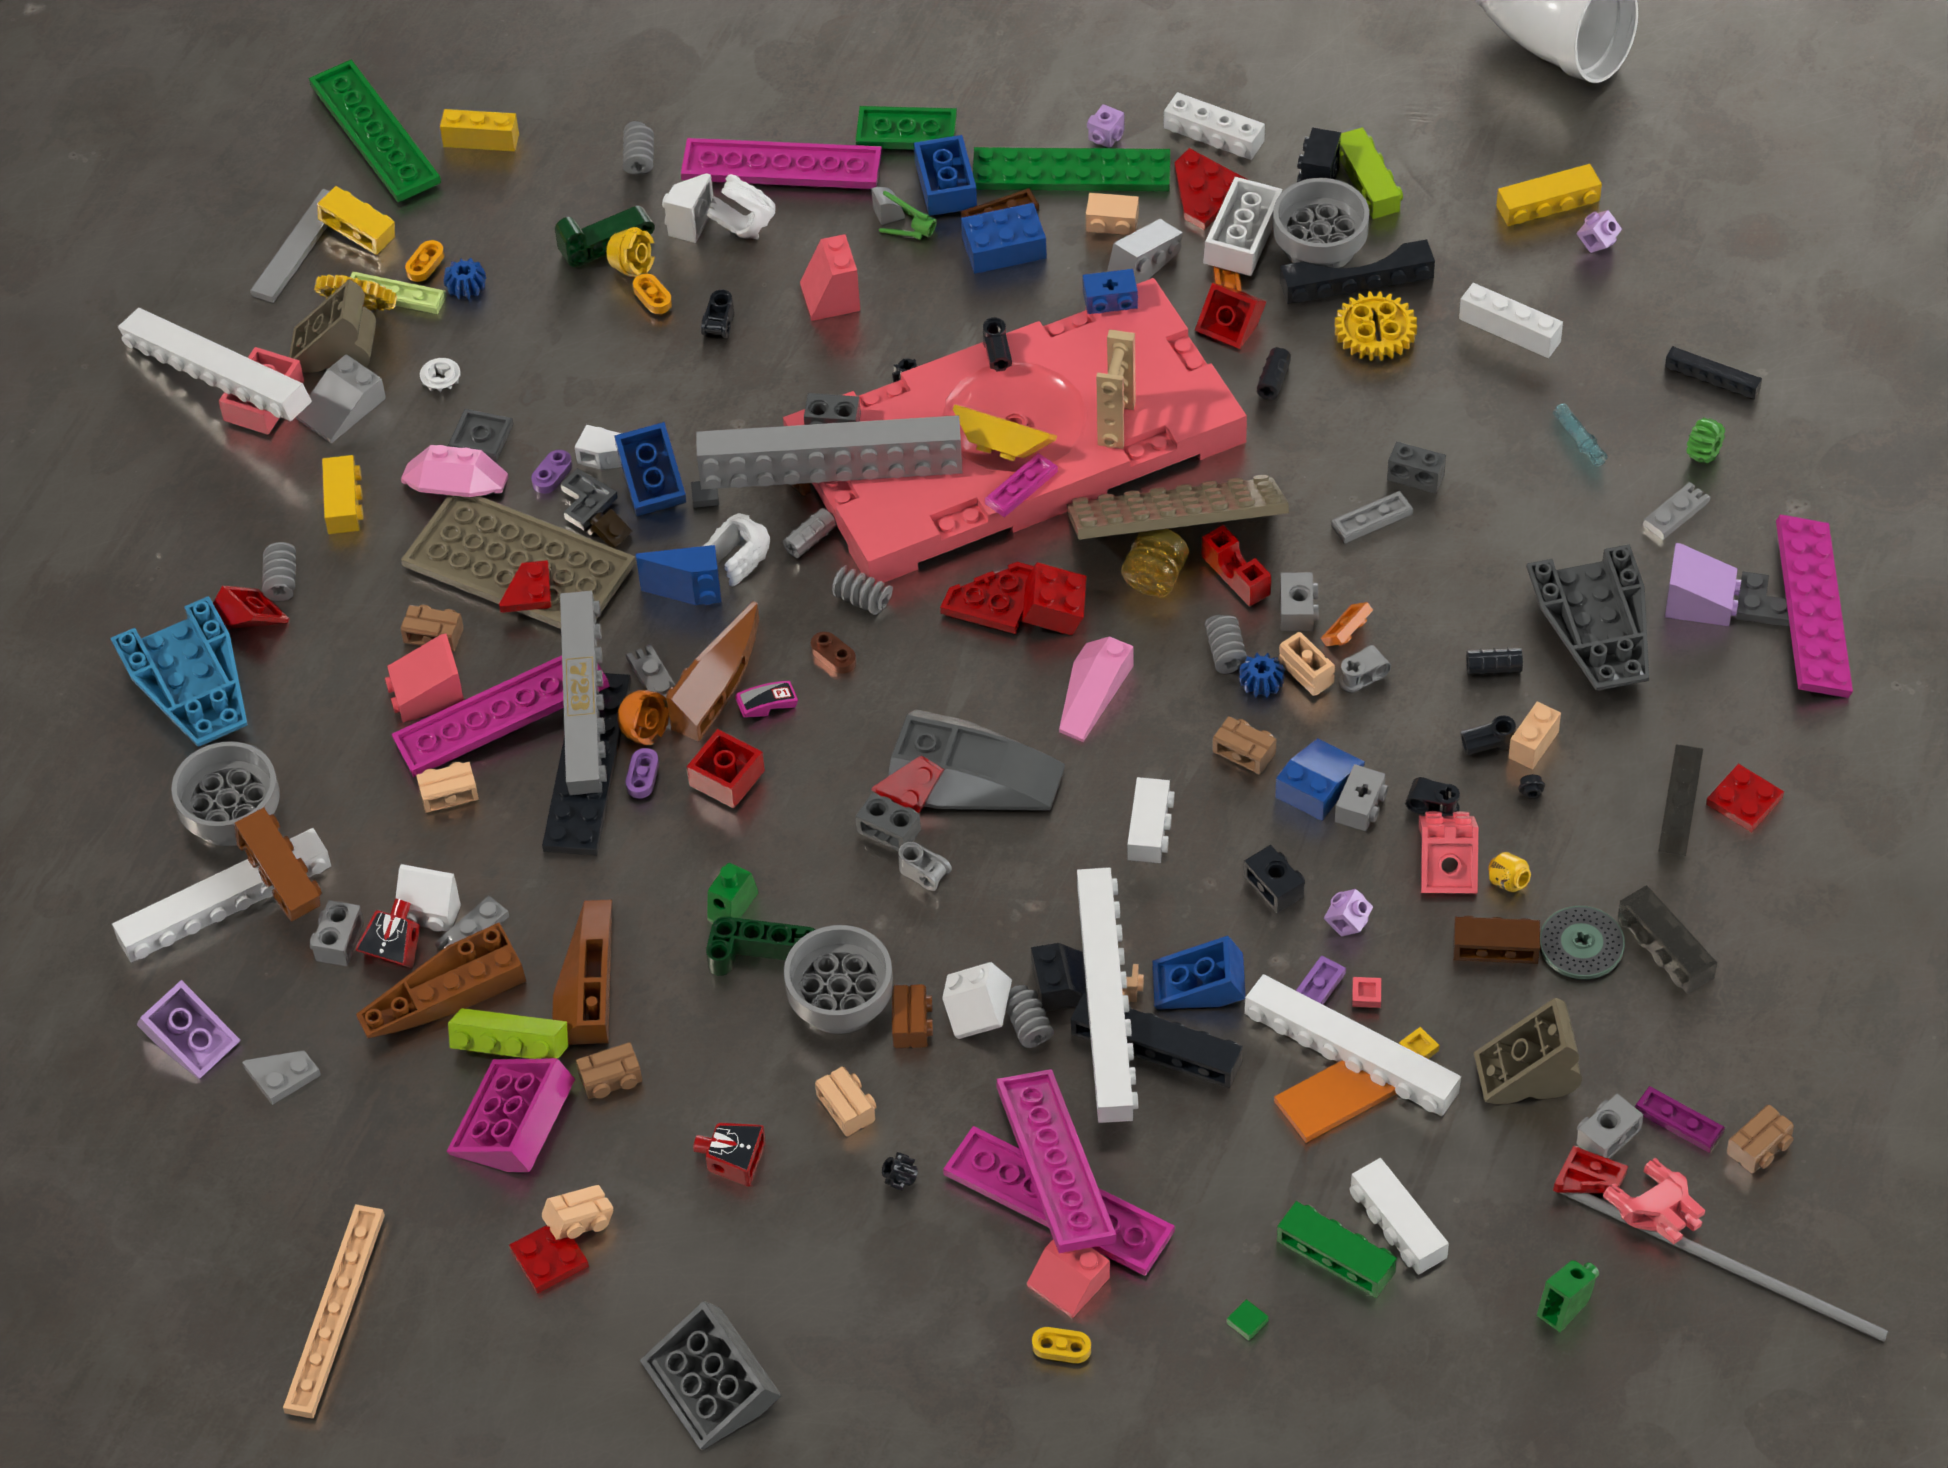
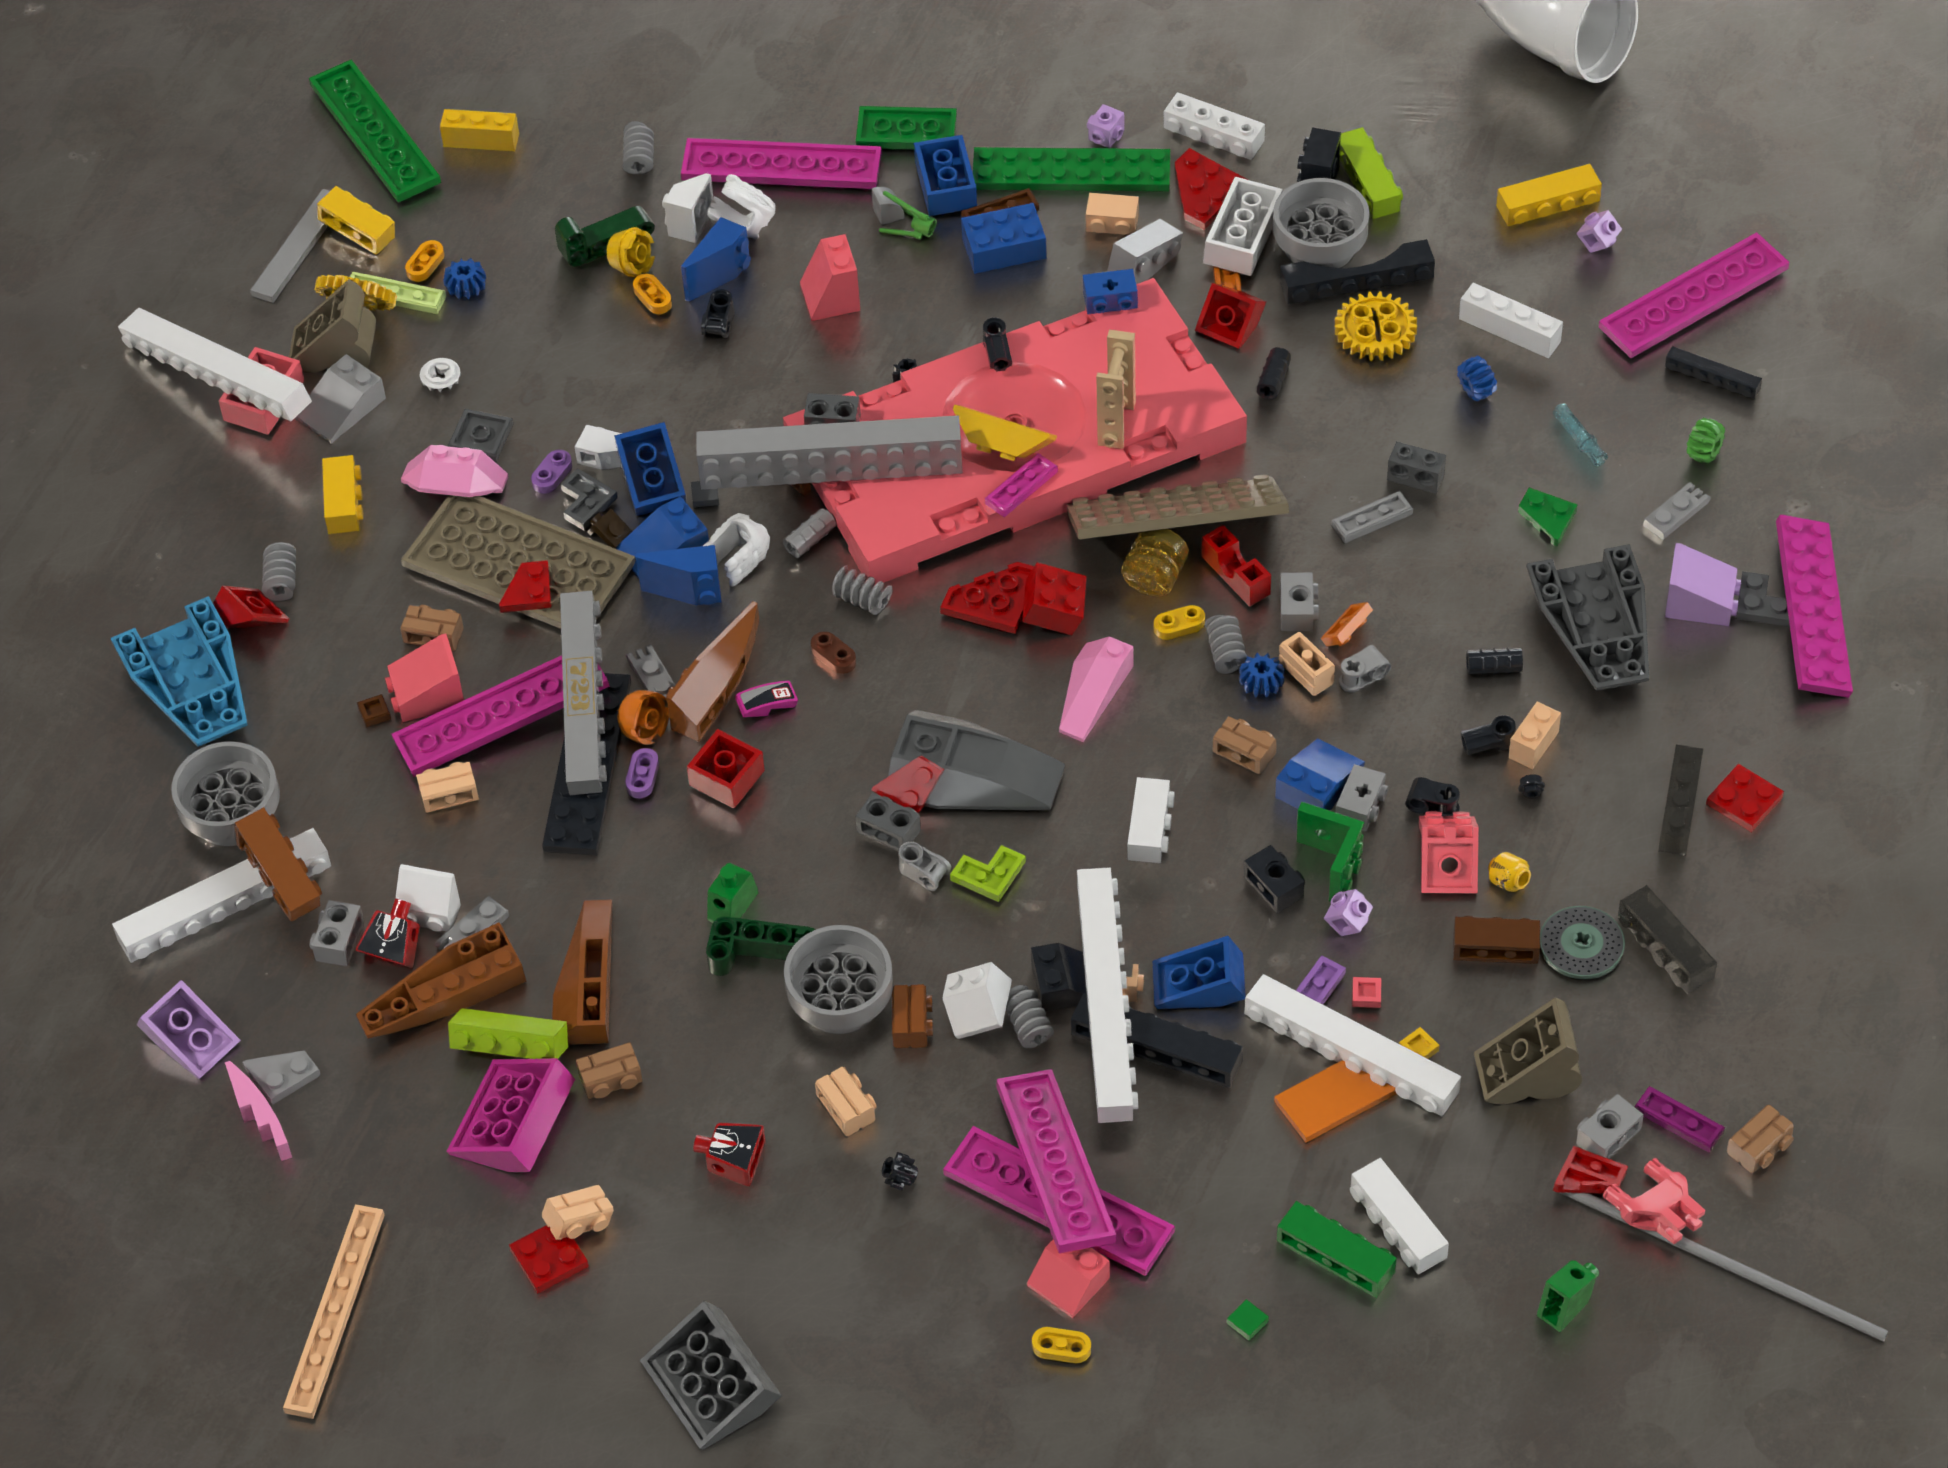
none -> bright pink slope [225,1061,292,1161]
none -> reddish brown tile [357,694,391,728]
none -> blue slope [616,496,709,579]
none -> blue slope [681,217,751,302]
none -> lime plate [950,845,1026,902]
none -> yellow plate [1154,605,1205,640]
none -> green bracket [1296,802,1364,902]
none -> blue gear [1457,356,1497,401]
none -> green wing [1518,487,1578,547]
none -> dark pink plate [1599,232,1790,358]

